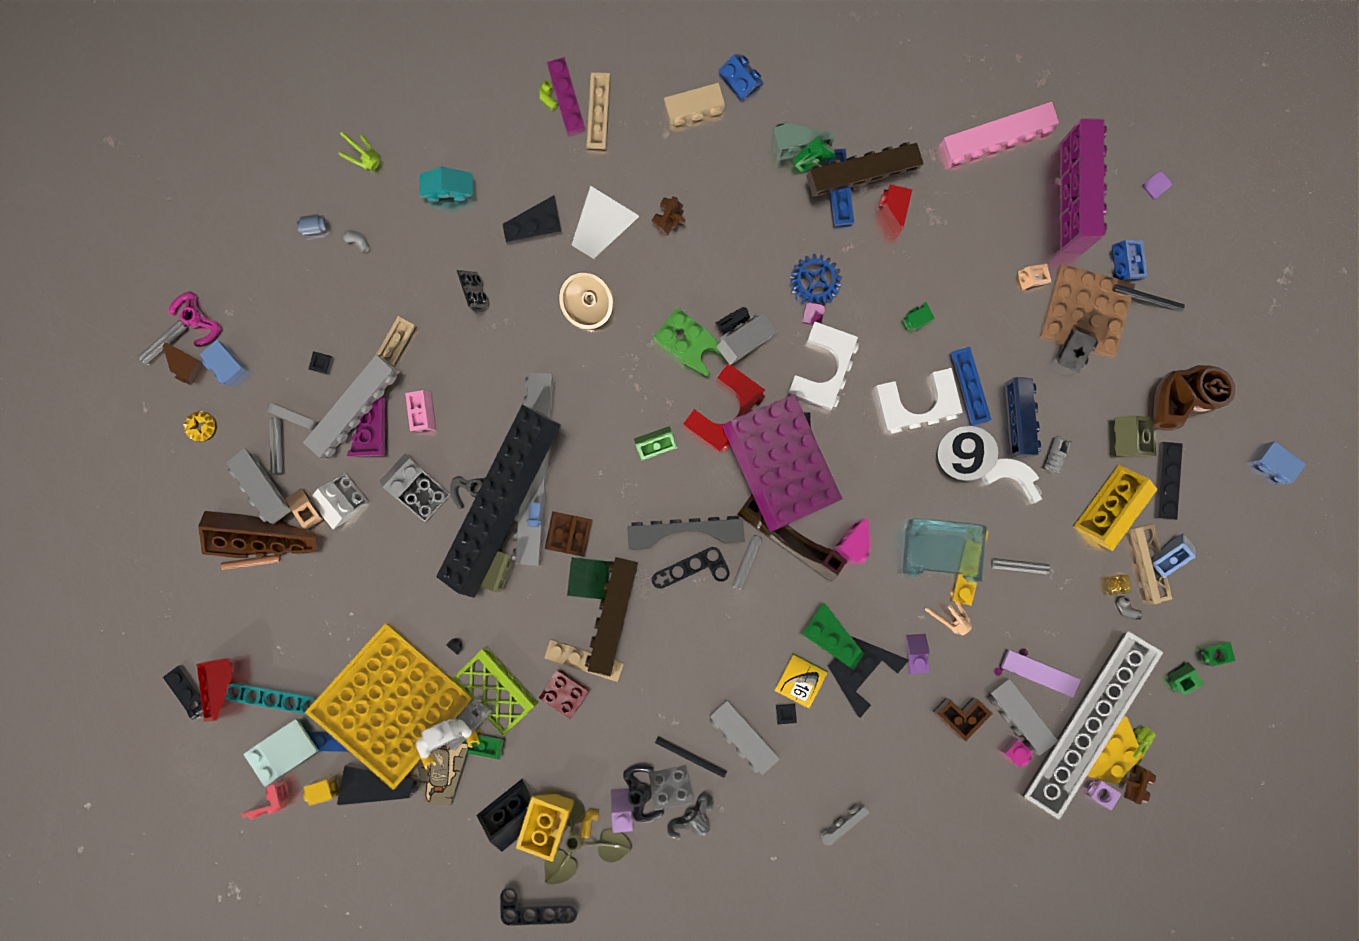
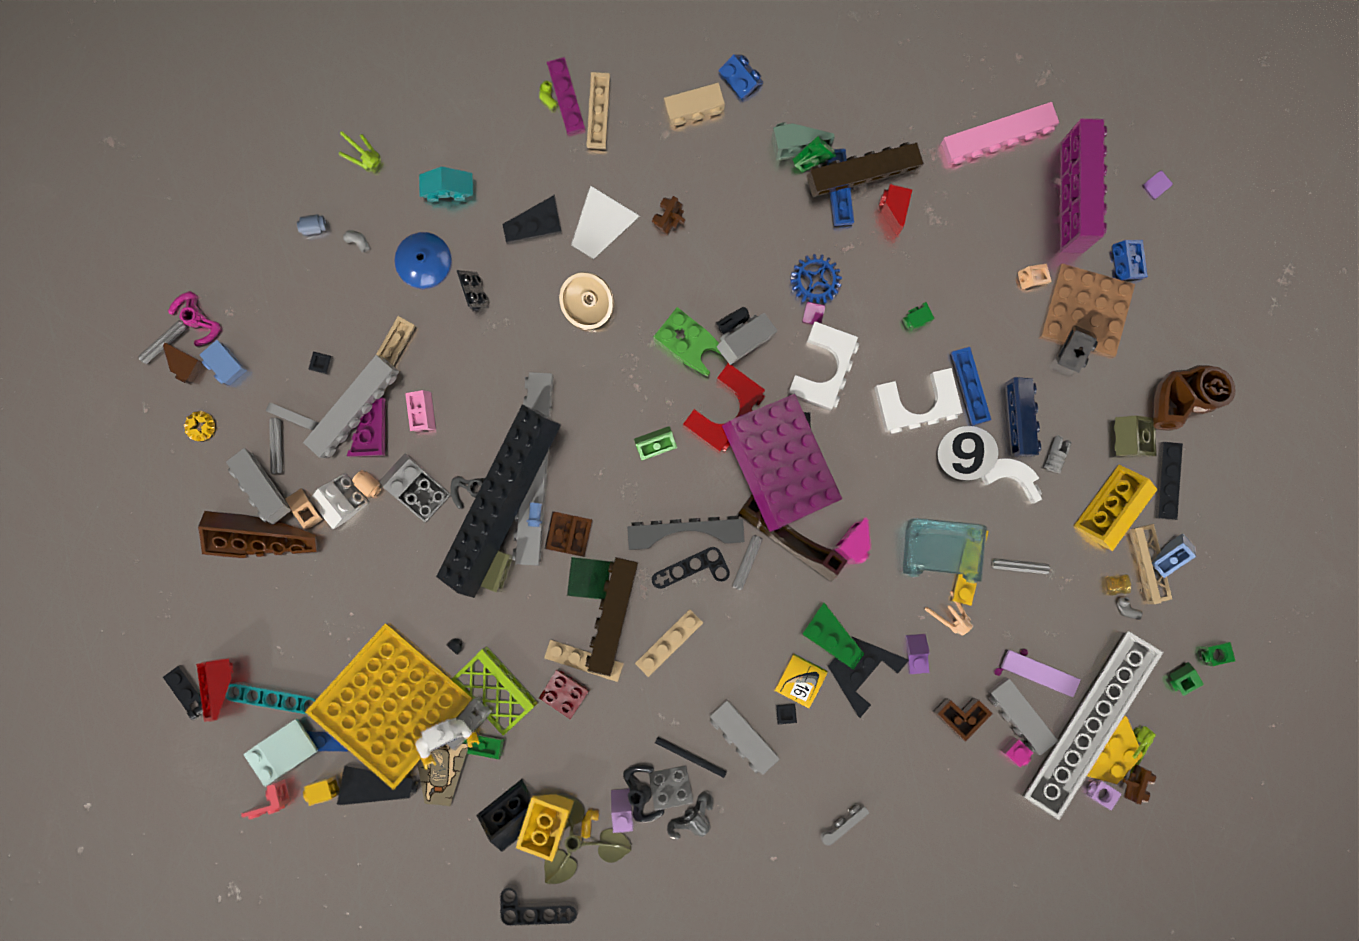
nougat bar [221,555,280,570] -> none
black bar [1112,284,1185,311] -> none
medium blue brick [1254,441,1306,484] -> none
none -> light nougat brick [352,470,381,498]
none -> blue dish [395,232,452,289]
none -> tan plate [635,609,703,677]

